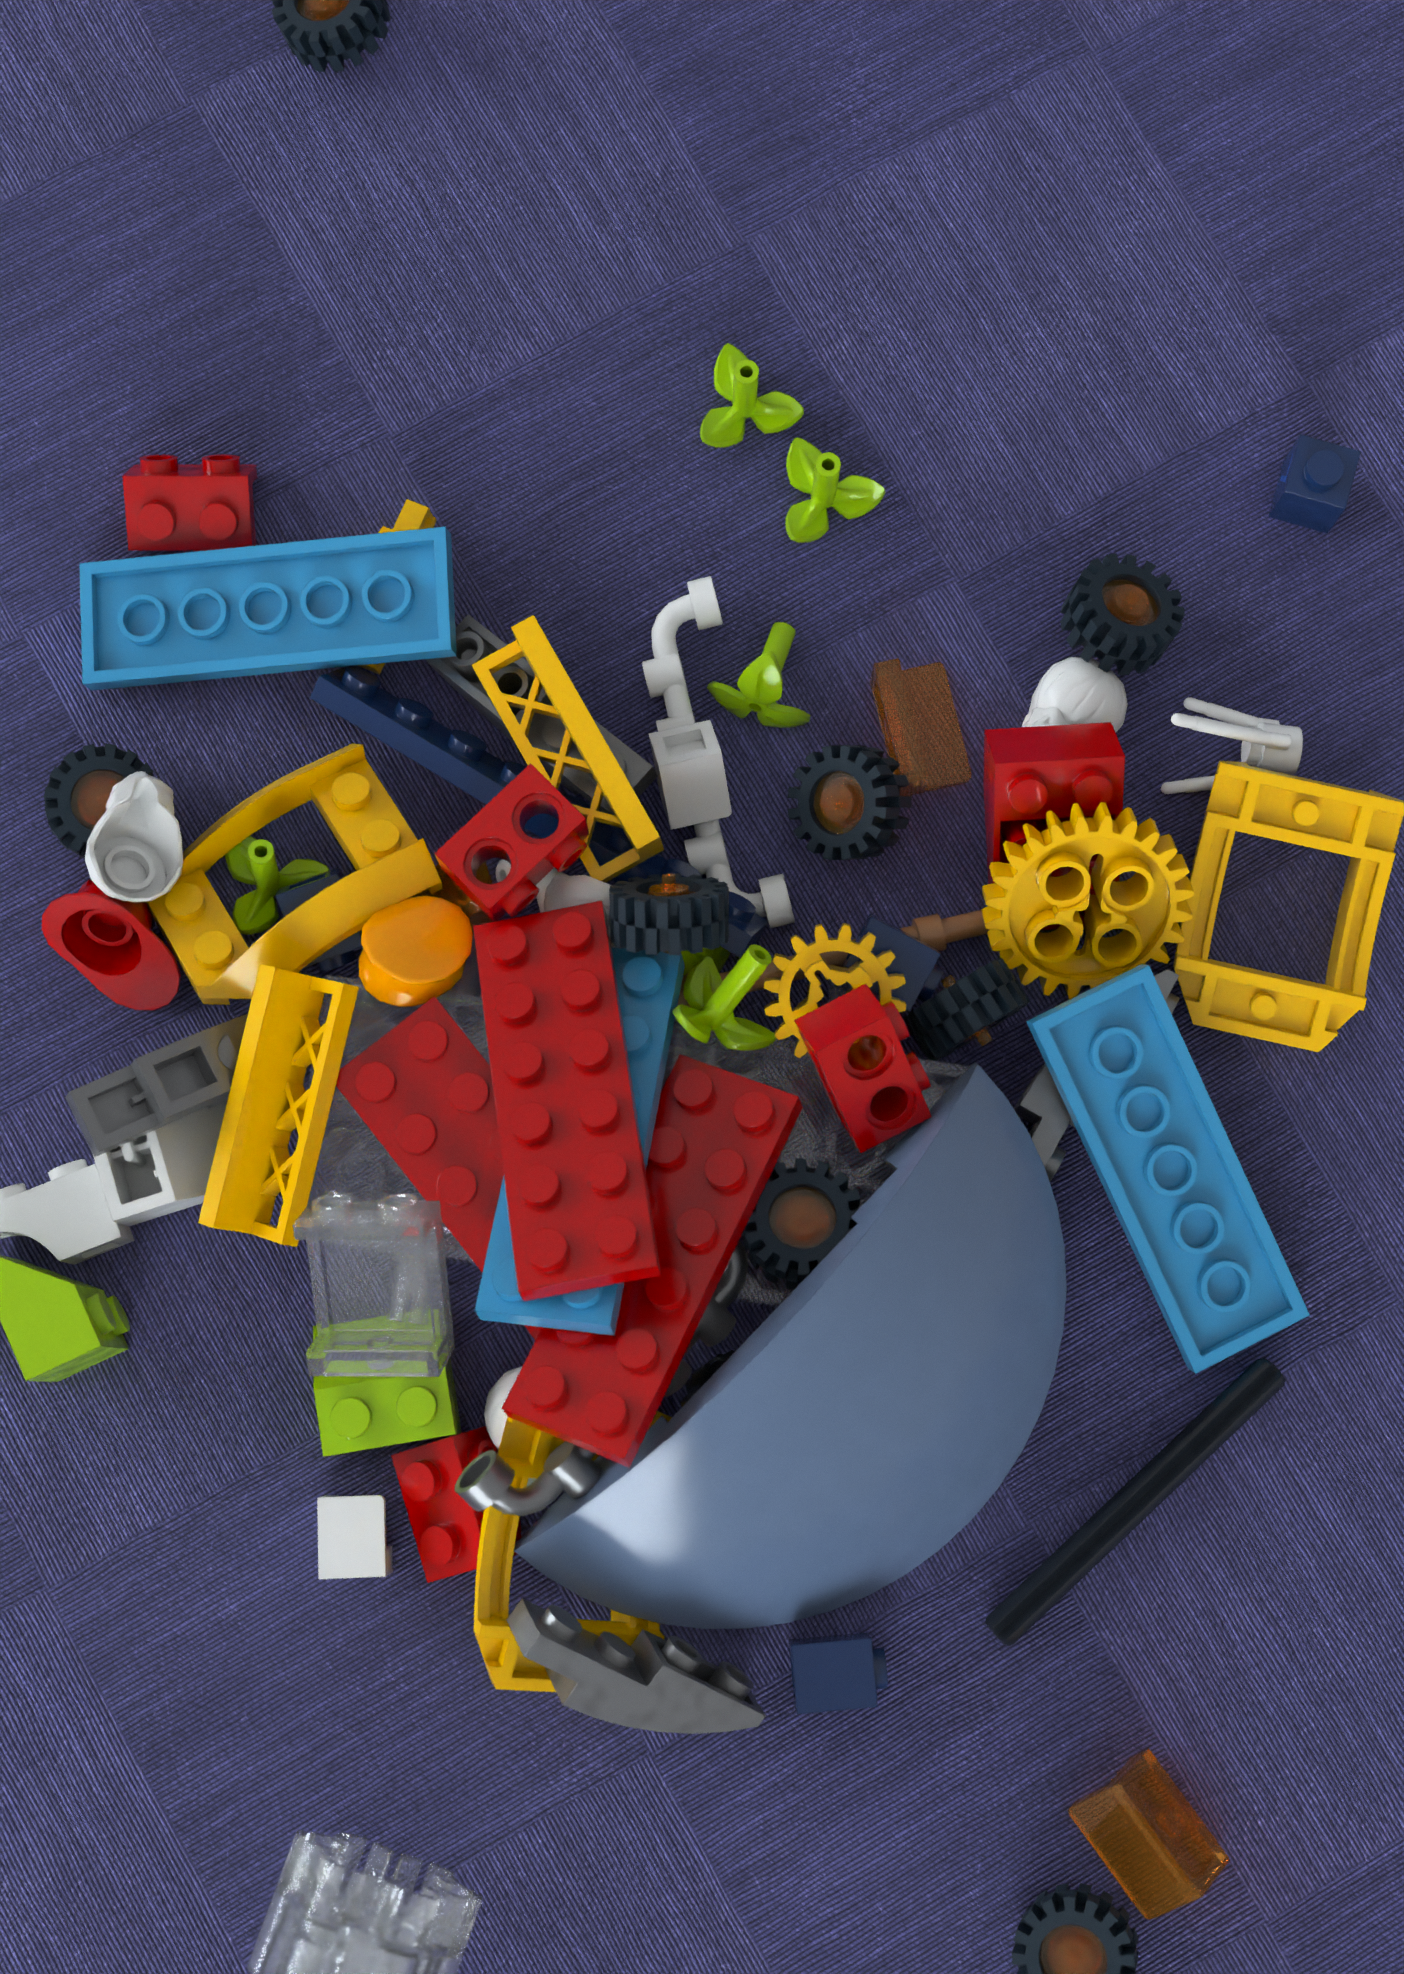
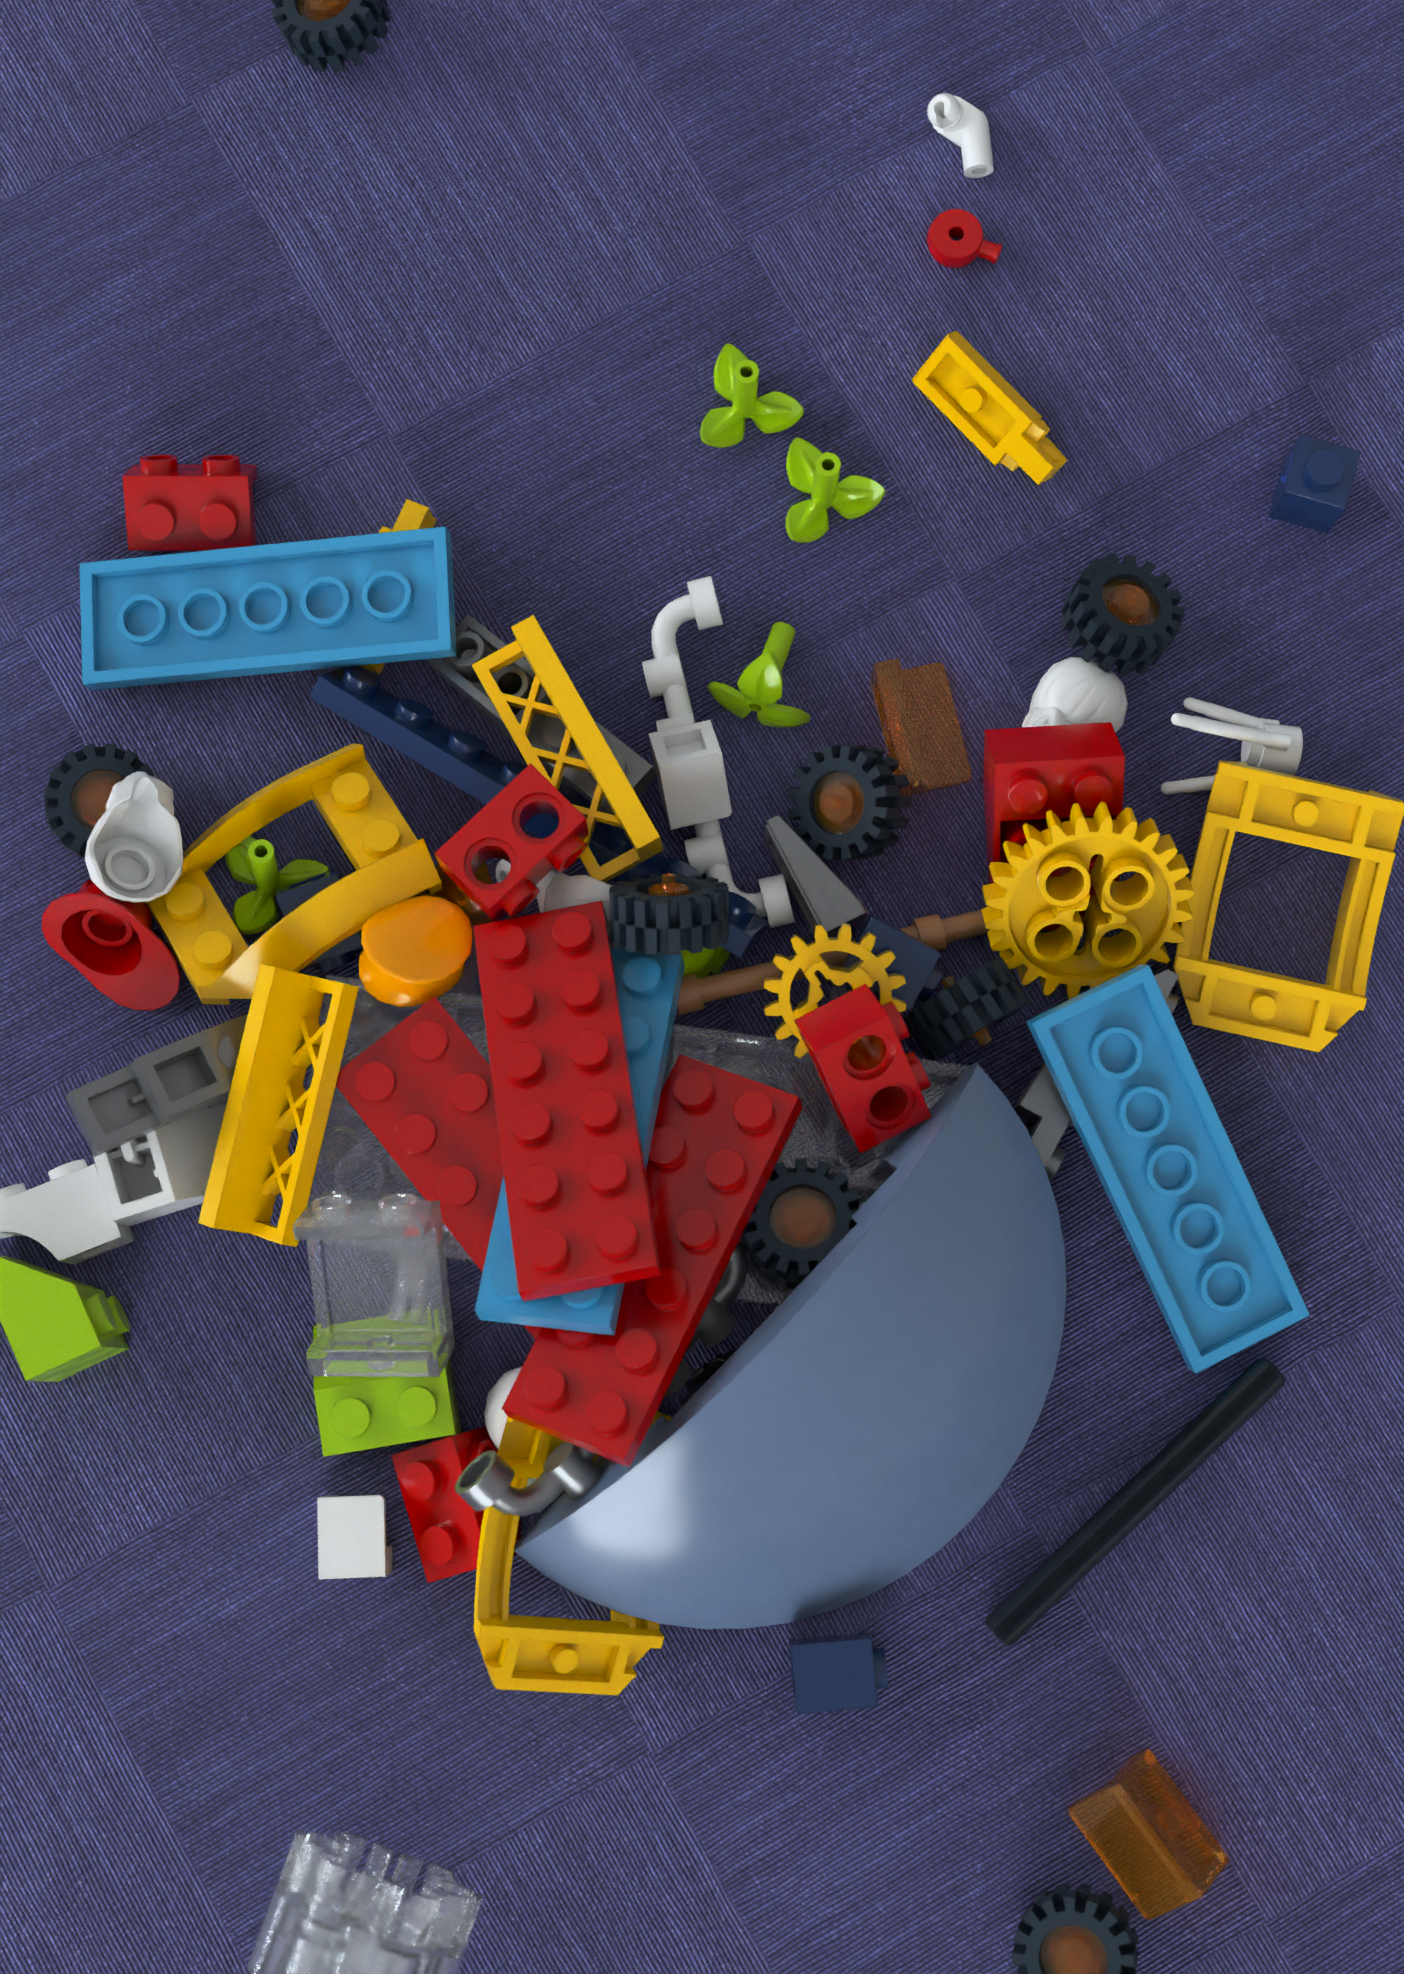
flat silver slope [507,1598,766,1734] -> none
lime plant [672,944,776,1051] -> none
none -> flat silver slope [763,815,868,938]
none -> yellow hinge [912,331,1067,485]
none -> white arm [927,93,994,178]
none -> red piece [927,209,1002,268]

